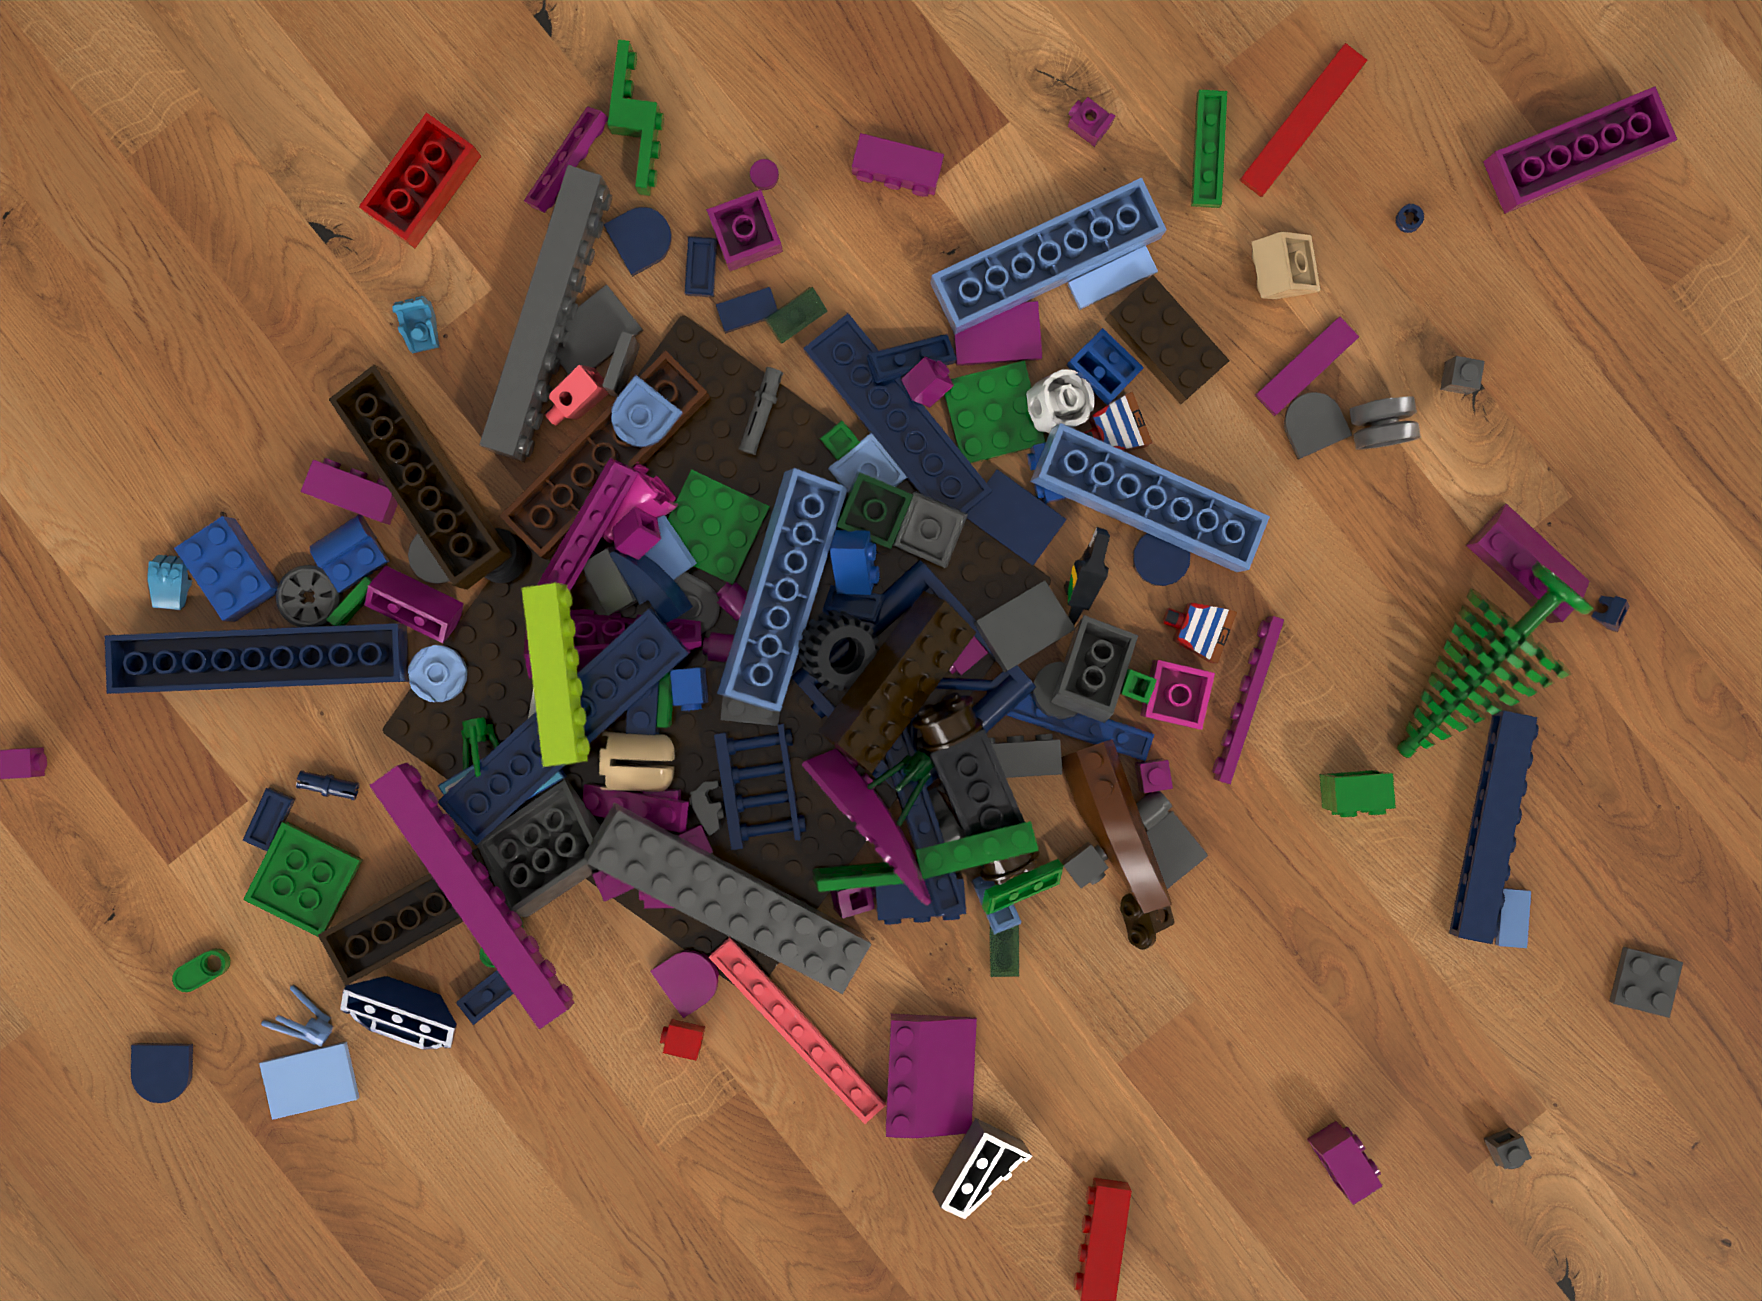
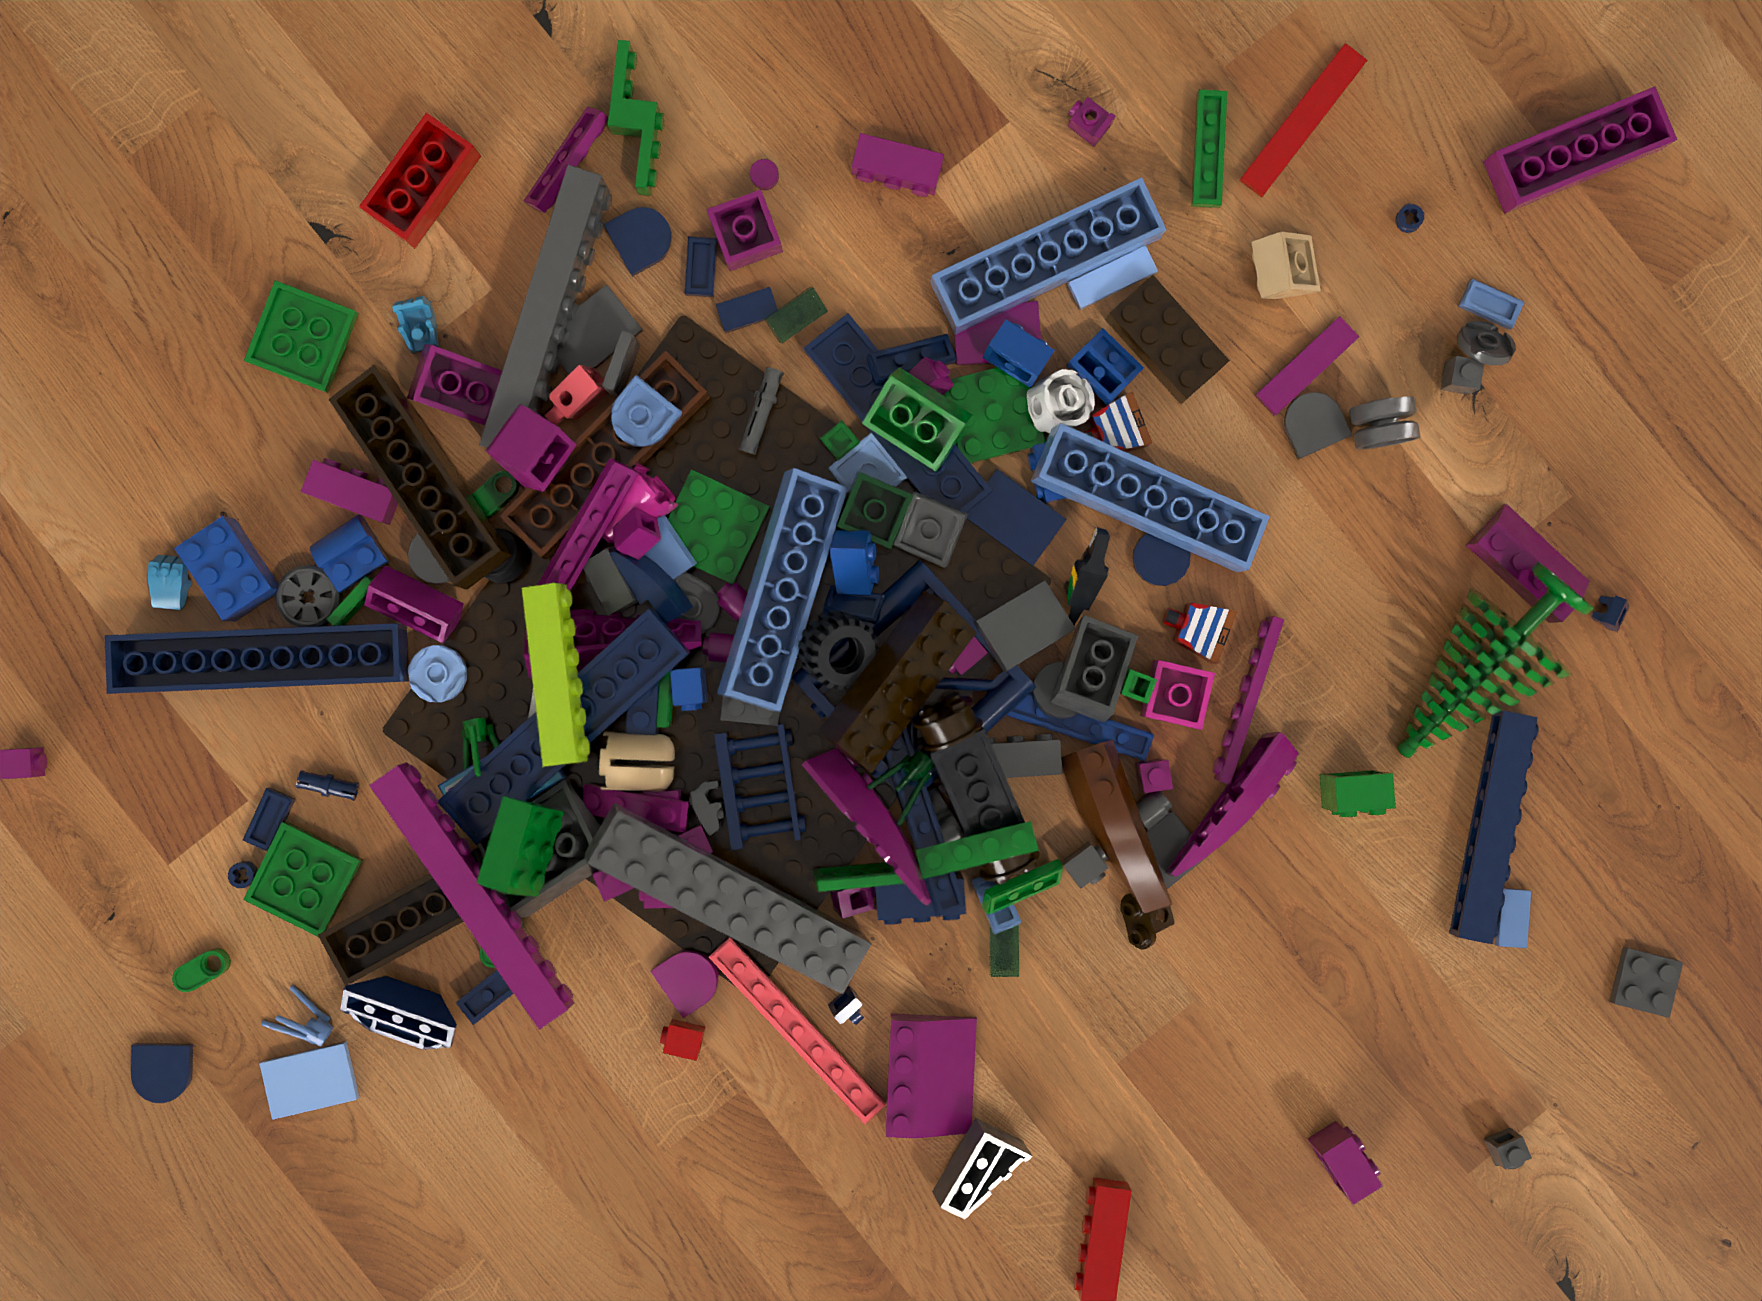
none -> dark blue bush [228,861,258,888]
none -> green plate [244,280,359,393]
none -> magenta slope [407,344,502,426]
none -> green piece [472,471,520,519]
none -> green brick [477,796,564,897]
none -> magenta slope [485,404,576,492]
none -> dark blue tile [828,986,864,1025]
none -> green brick [862,367,973,471]
none -> blue brick [982,319,1055,388]
none -> magenta wedge [1165,732,1299,877]
none -> dark grey tile [1457,321,1516,365]
none -> medium blue tile [1458,279,1524,330]

